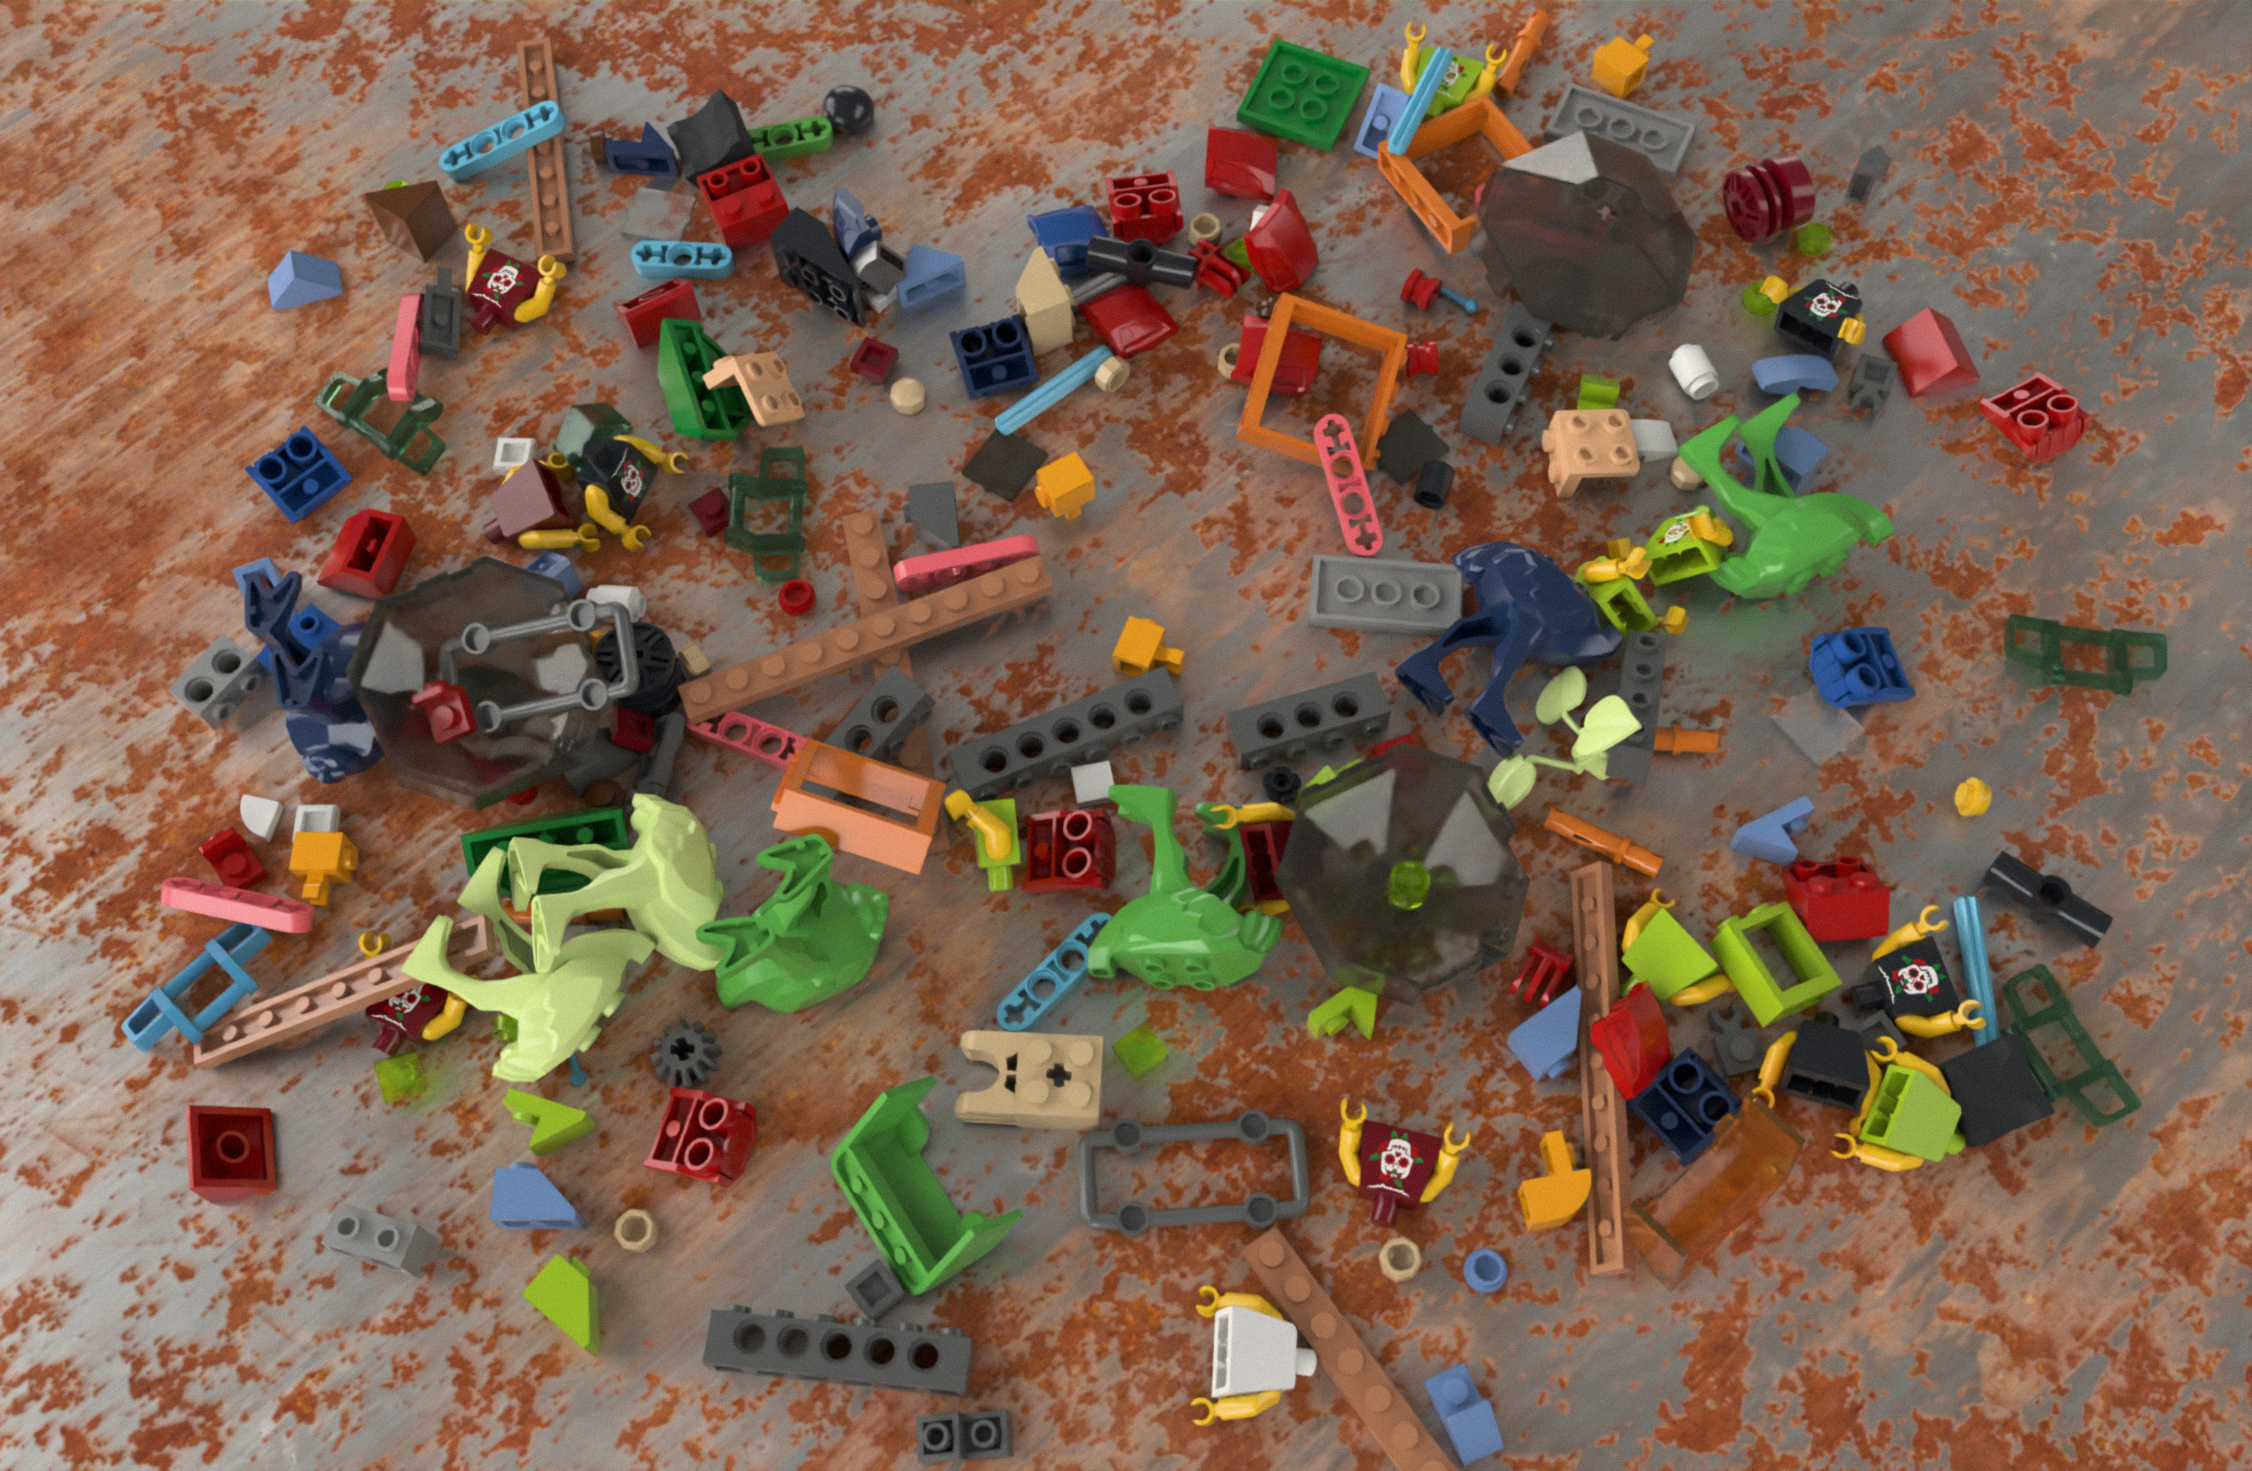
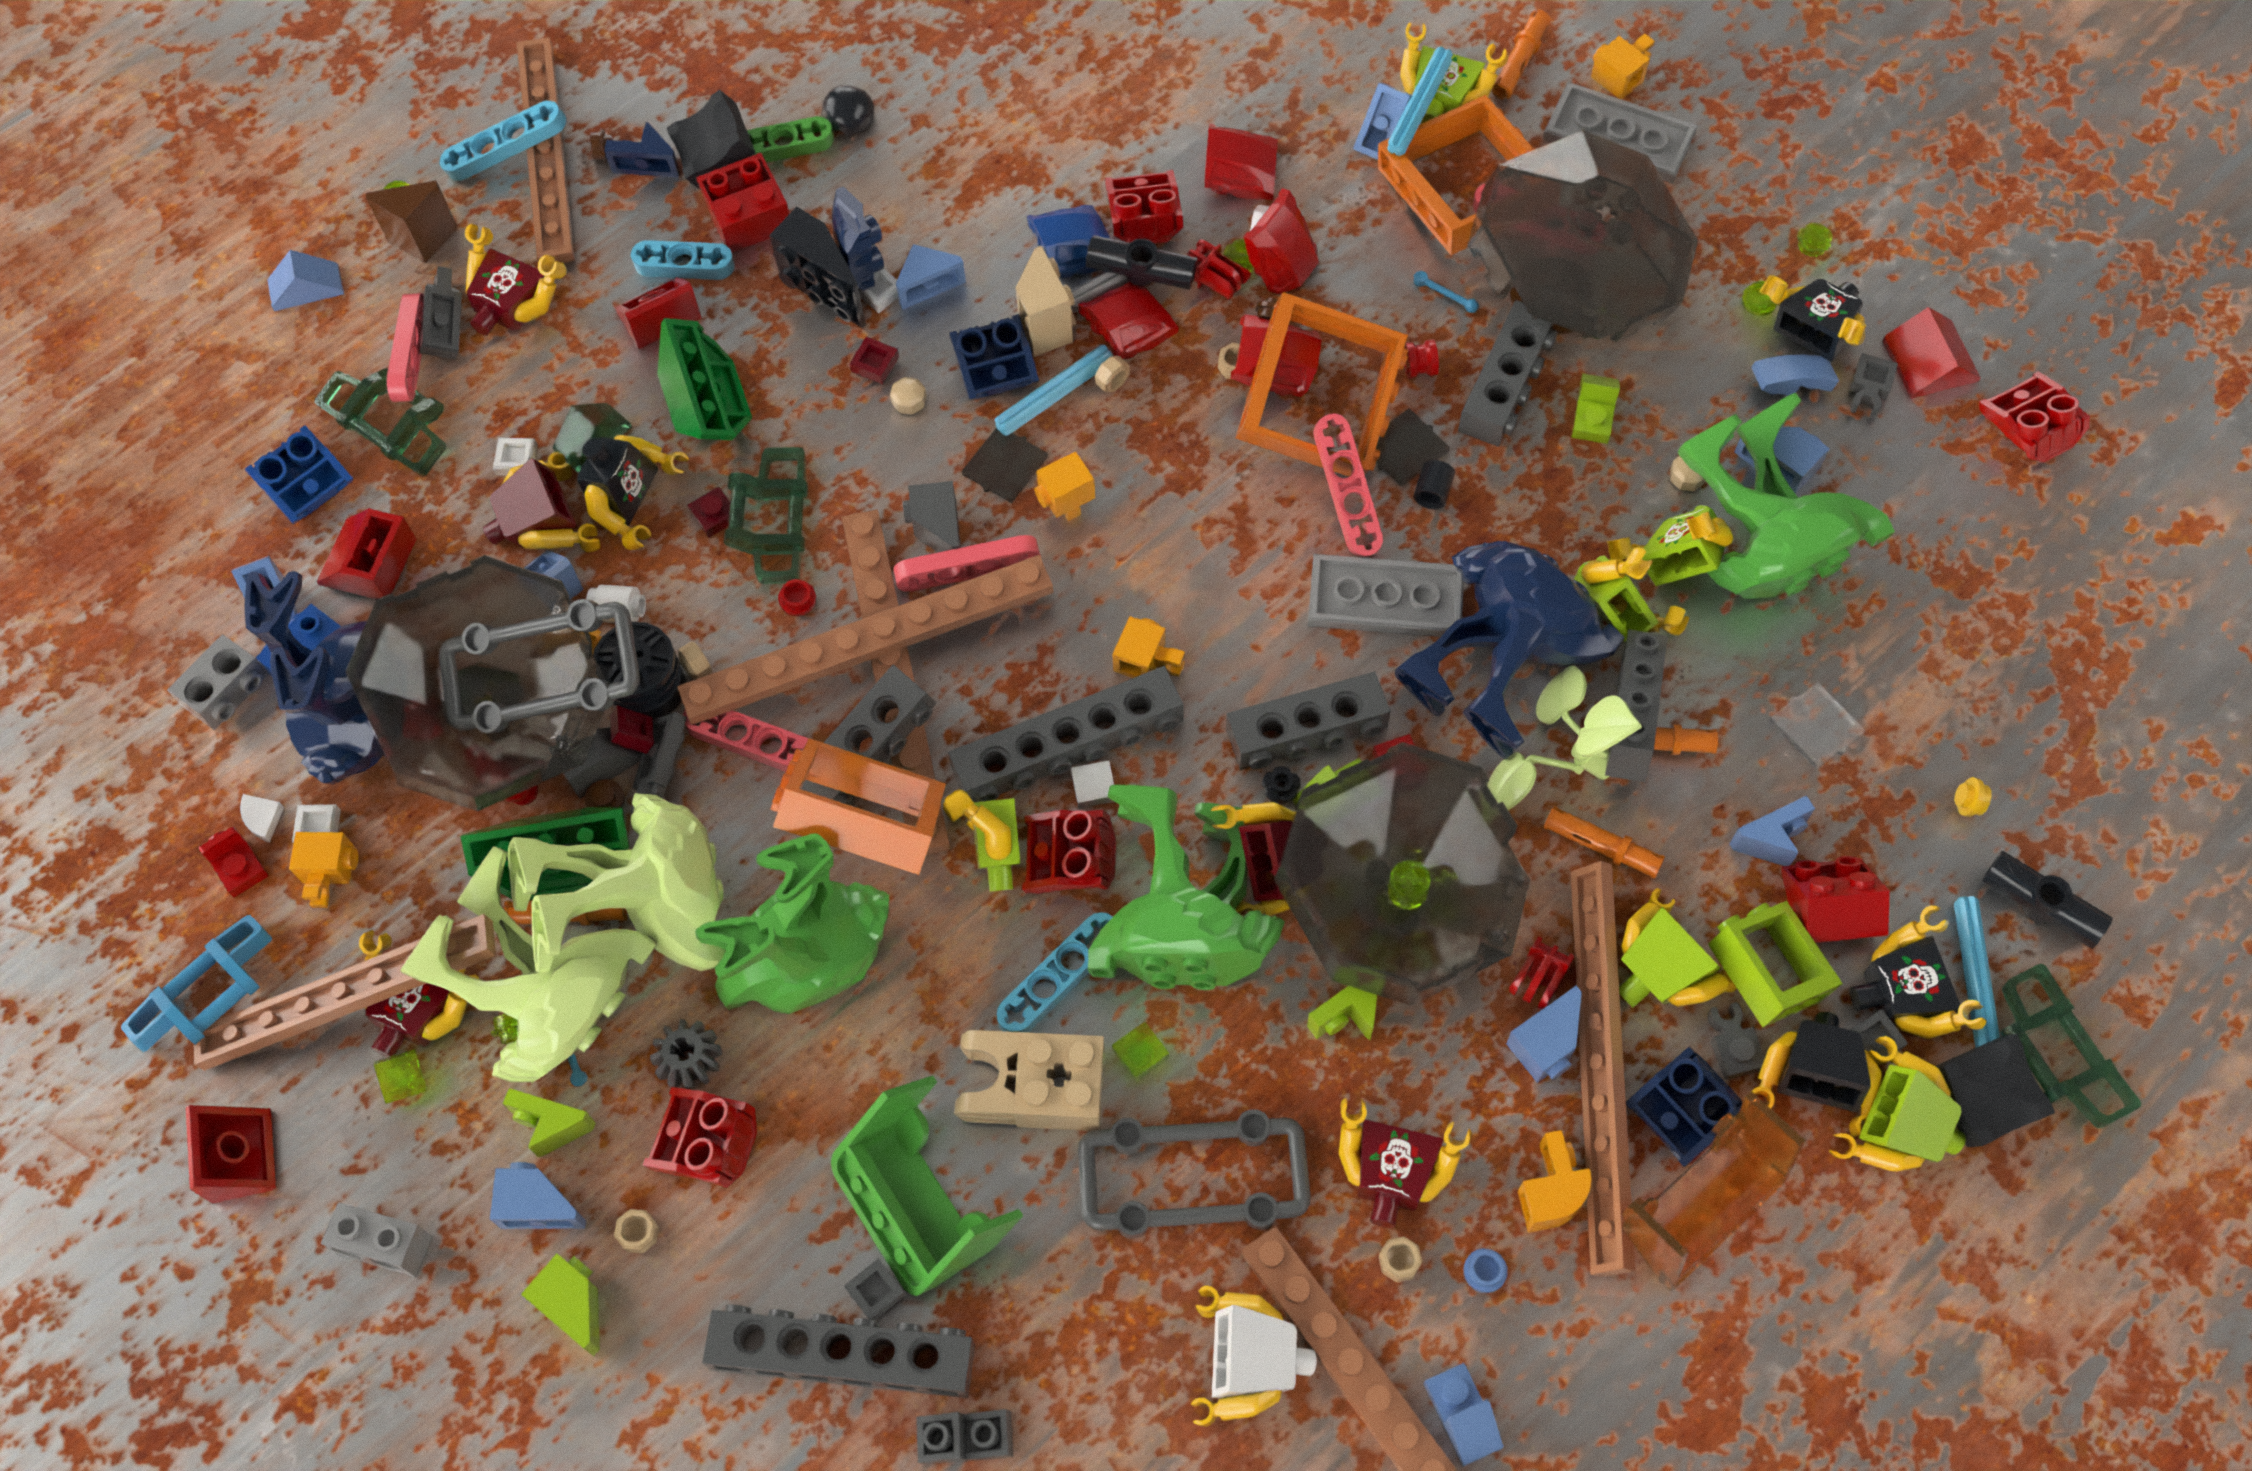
coral beam [161,877,315,933] -> none
red bracket [410,680,478,745] -> none
clear piece [621,187,697,242] -> none
light nougat bracket [702,351,805,427] -> none
flat silver piece [848,240,907,296] -> none
tan tile [1188,213,1221,247] -> none
green plate [1236,38,1370,153] -> none
red wheel [1400,268,1443,313] -> none
light nougat bracket [1542,409,1641,498] -> none
red slope [1590,980,1675,1100] -> none
white slope [1630,419,1679,463] -> none
white brick [1669,344,1719,400] -> none
dark red wheel [1722,152,1815,243] -> none
blue slope [1809,627,1916,709] -> none
flat silver piece [1844,145,1893,205] -> none
clear green bar [2004,614,2167,697] -> none

